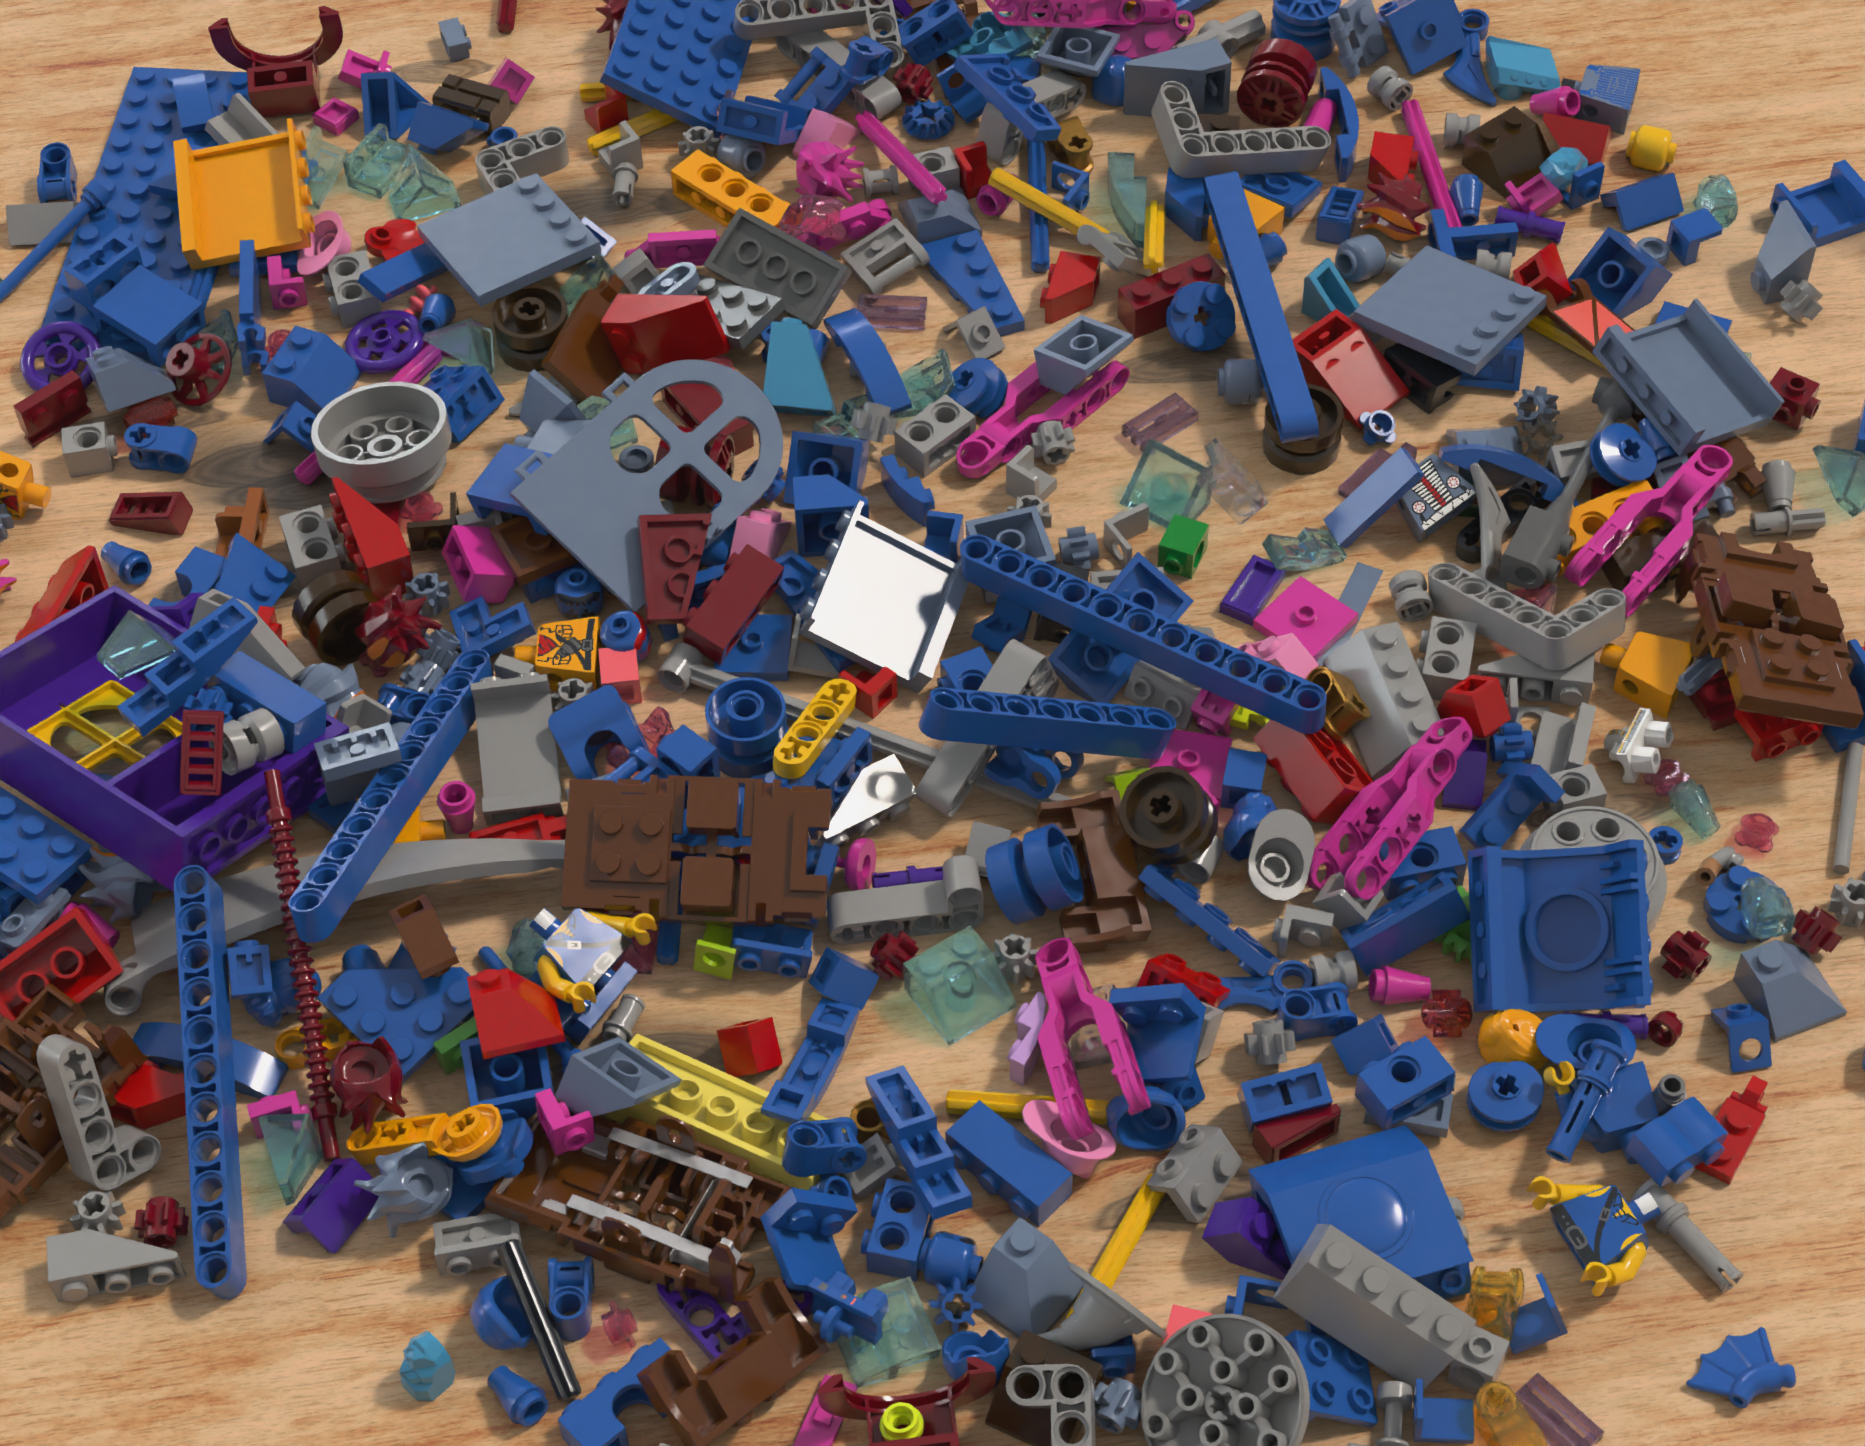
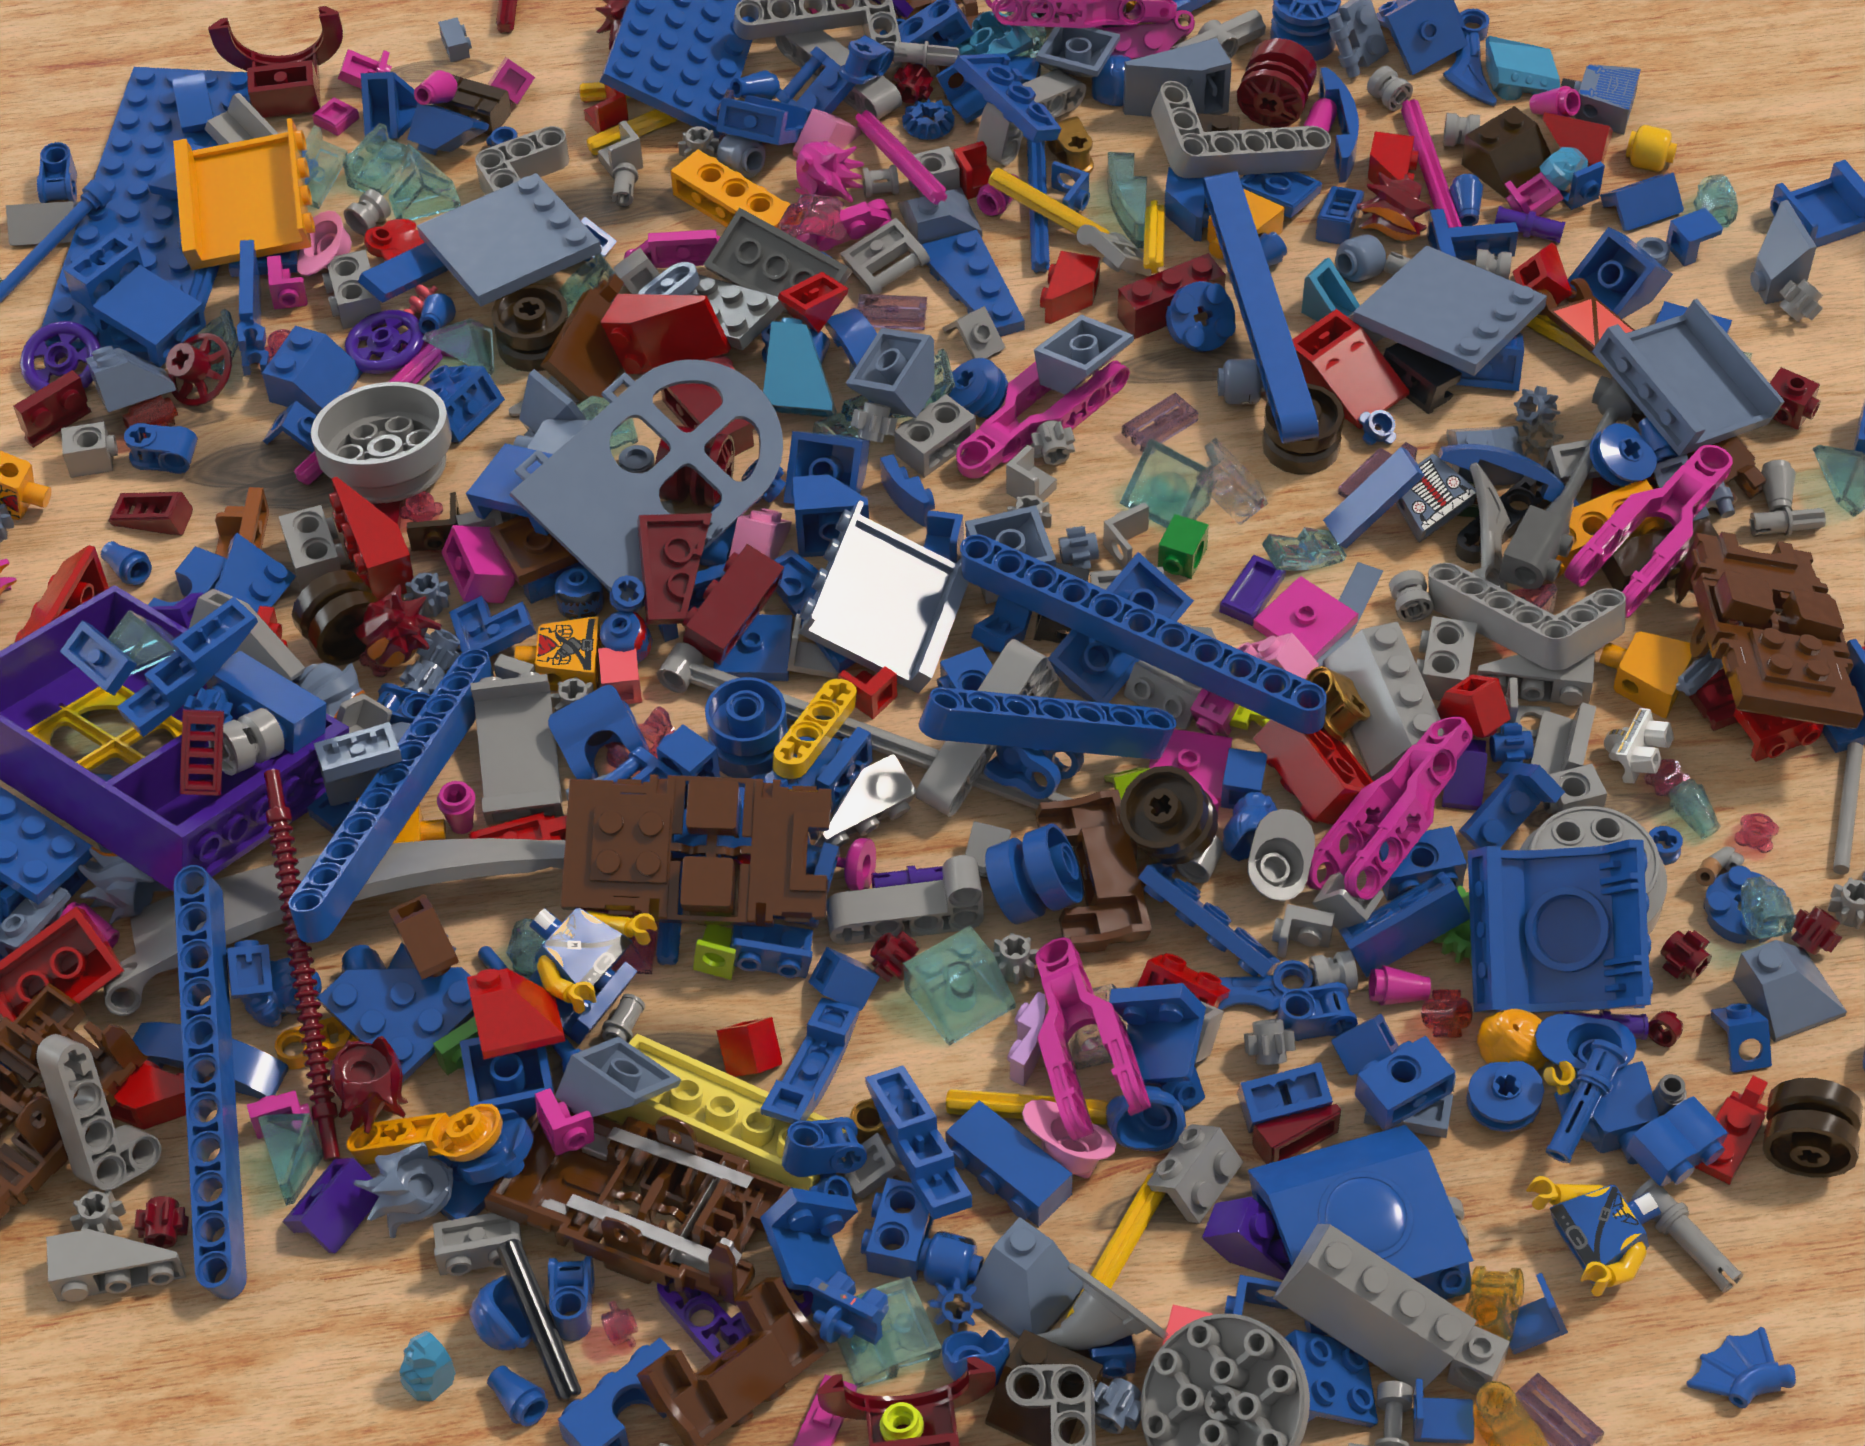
none -> blue plate [60,620,137,696]
none -> light grey wheel [343,189,391,236]
none -> dark pink cone [414,70,457,105]
none -> blue bush [609,575,645,613]
none -> blue cone [730,70,780,100]
none -> red slope [778,272,849,334]
none -> sand blue slope [846,328,935,418]
none -> light grey axle [894,41,960,68]
none -> dark brown wheel [1762,1078,1863,1178]

